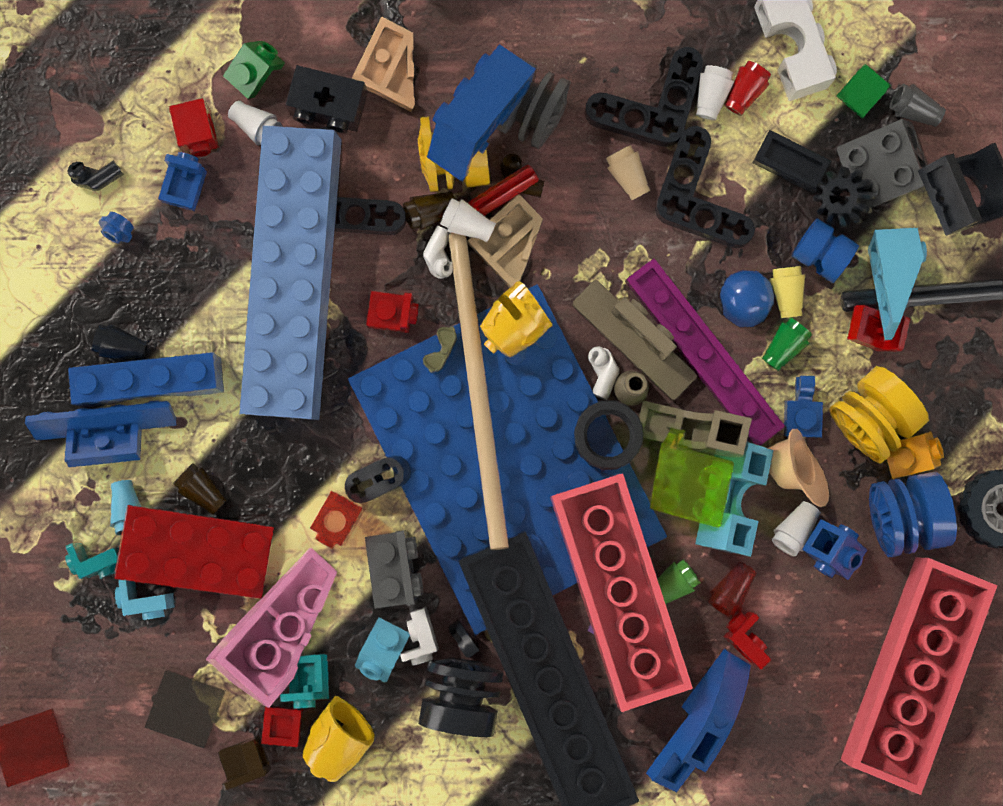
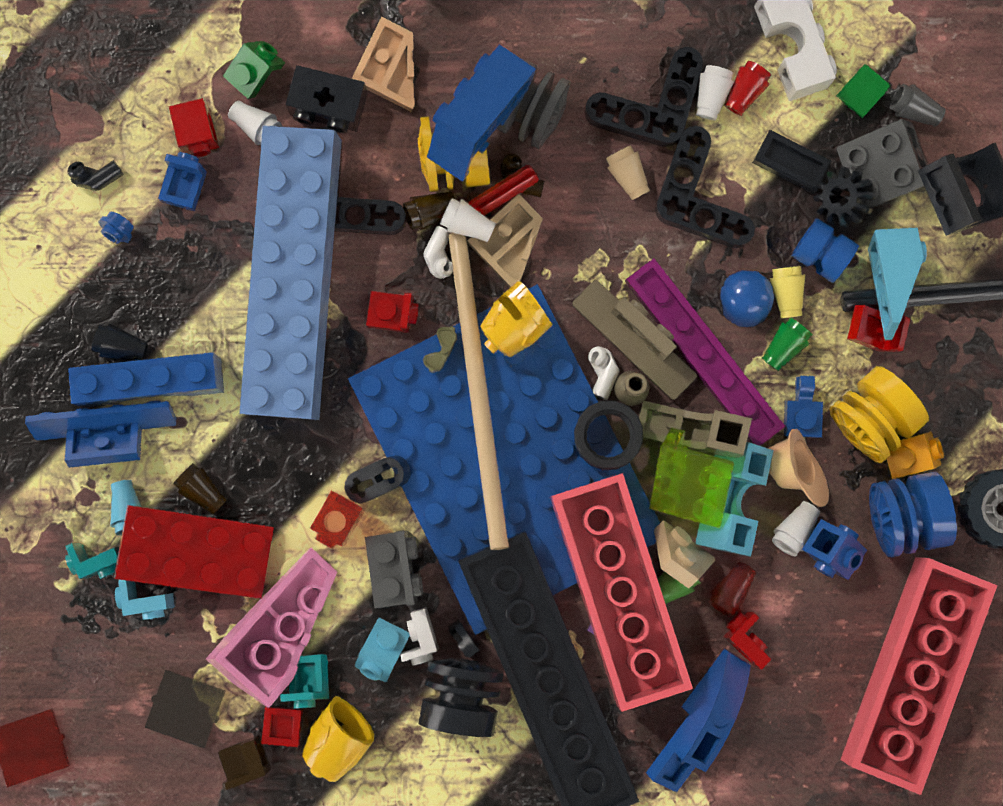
none -> tan wing [654,520,715,589]

